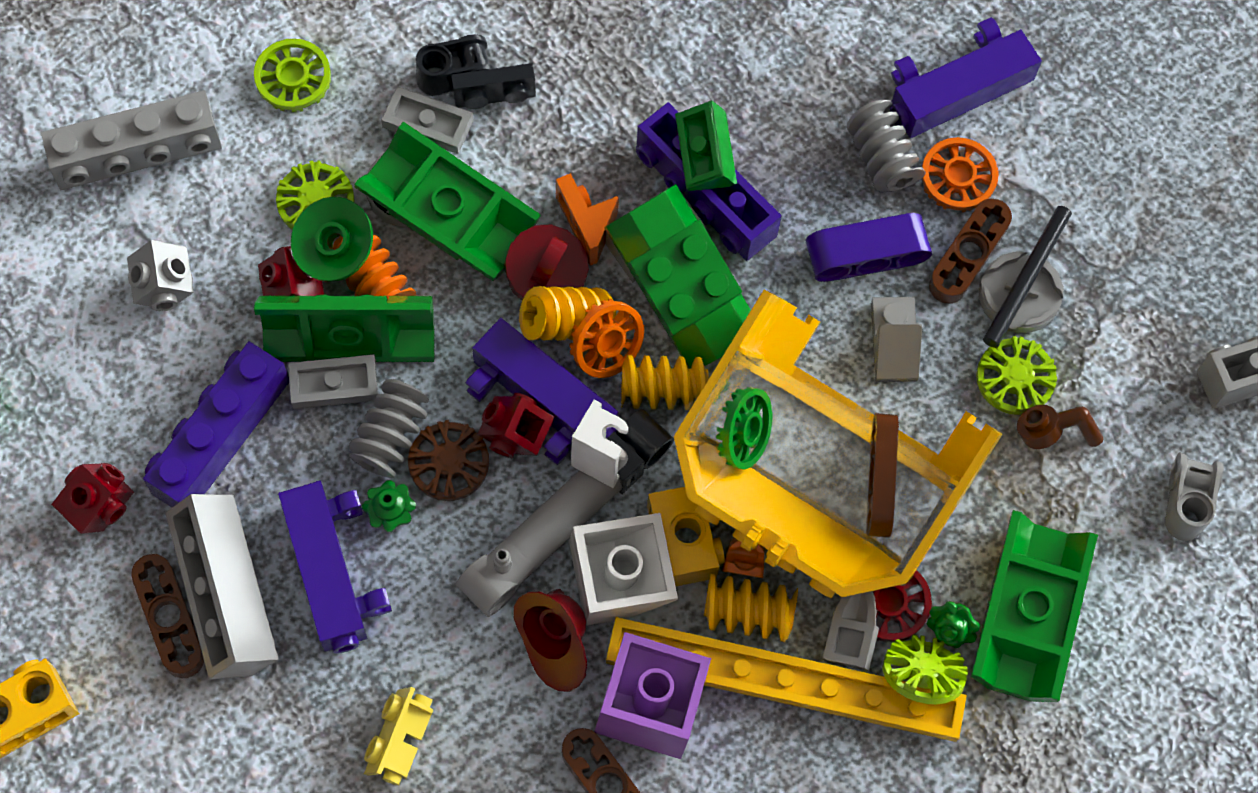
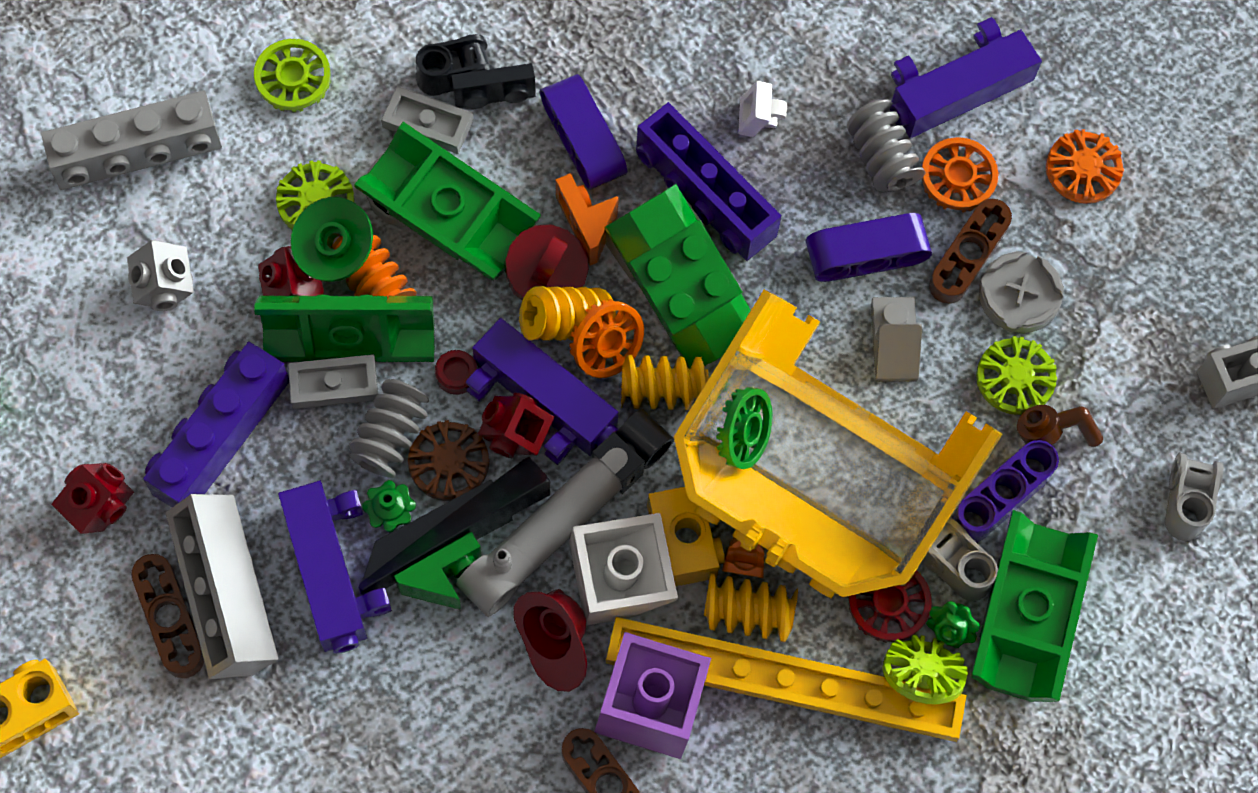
light yellow hinge [364,687,433,786] -> none
white hinge [571,400,628,488] -> none
green slope [675,100,737,191] -> none
light grey plate [823,591,879,671] -> none
reddish brown beam [866,413,899,538] -> none
black bar [983,206,1072,348] -> none
none -> black wedge [358,457,550,596]
none -> green slope [394,532,482,609]
none -> dark red tile [435,350,477,395]
none -> dark purple beam [539,74,628,190]
none -> white tile [738,81,787,137]
none -> light grey piece [913,518,998,601]
none -> dark purple beam [952,440,1059,543]
none -> orange wheel [1046,129,1124,204]

